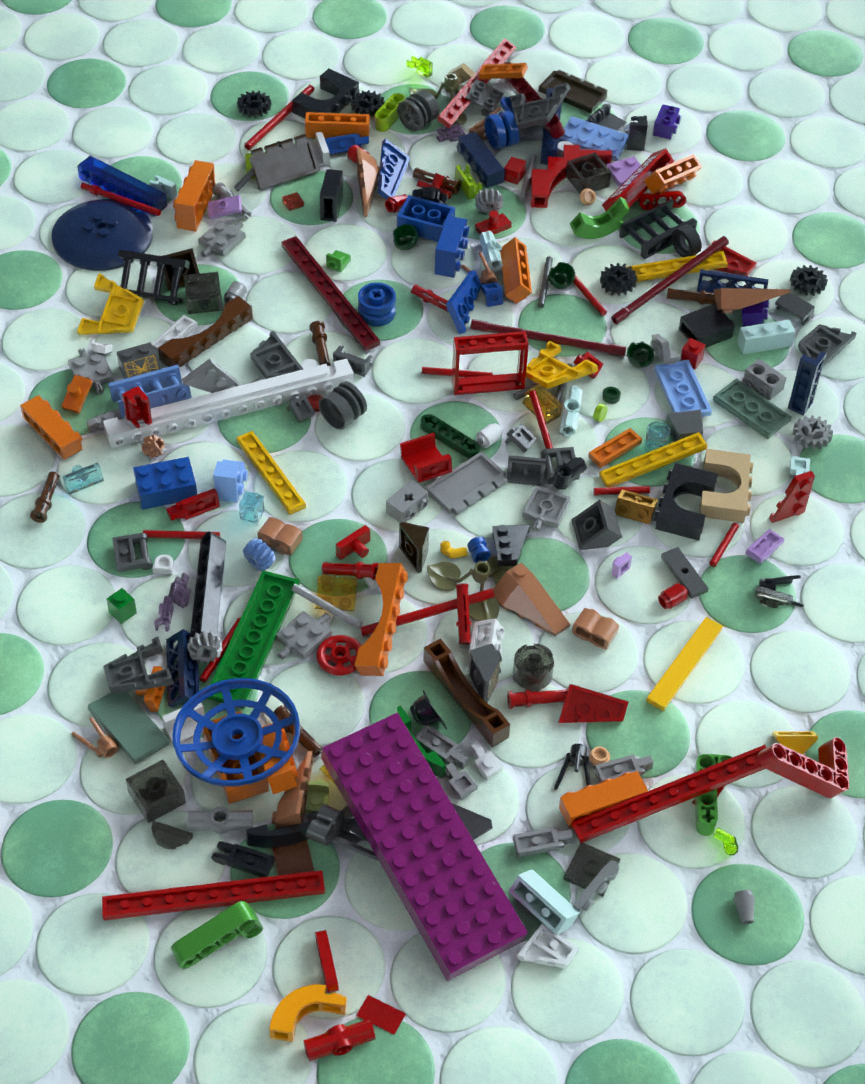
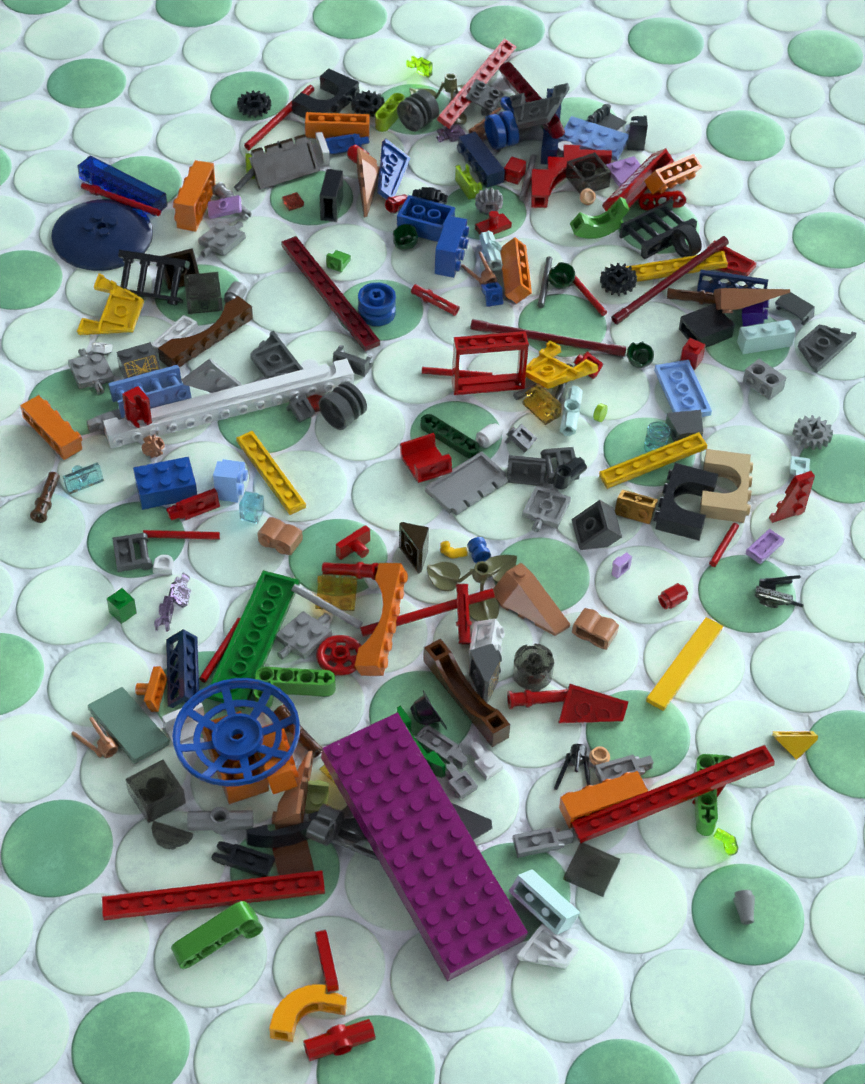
orange tile [61,375,93,414] -> none
dark grey wing [103,637,174,694] -> none
light aqua plate [150,175,177,200] -> none
light grey gear [187,630,223,664] -> none
beam [190,531,226,637] -> none
medium blue gear [242,538,276,571] -> none
reddish brown pin [309,321,331,366] -> none
red sticker [356,995,406,1035] -> none
light grey brick [386,480,428,523] -> none
reddish brown pin [413,167,461,194] -> none
red tile [416,173,452,199] -> none
blue wing [446,270,481,334] -> none
tan tile [447,63,475,88] -> none
orange plate [479,63,528,80] -> none
wing [492,525,530,567] -> none
red bar [529,390,553,449] -> none
dark brown hinge [538,69,608,114] -> none
light grey hinge [574,861,619,914] -> none
orange plate [588,428,642,468] -> none
red bar [593,486,650,495] -> none
dark green tile [602,387,621,404] -> none
light grey bracket [650,334,681,364] -> none
dark purple brick [653,104,682,140] -> none
dark grey tile [661,547,709,599] -> none
sand green tile [713,378,792,439] -> none
red beam [758,737,849,799] -> none
dark blue fence [788,351,827,416] -> none
black gear [790,265,828,296] -> none
none -> bright green beam [254,667,336,708]

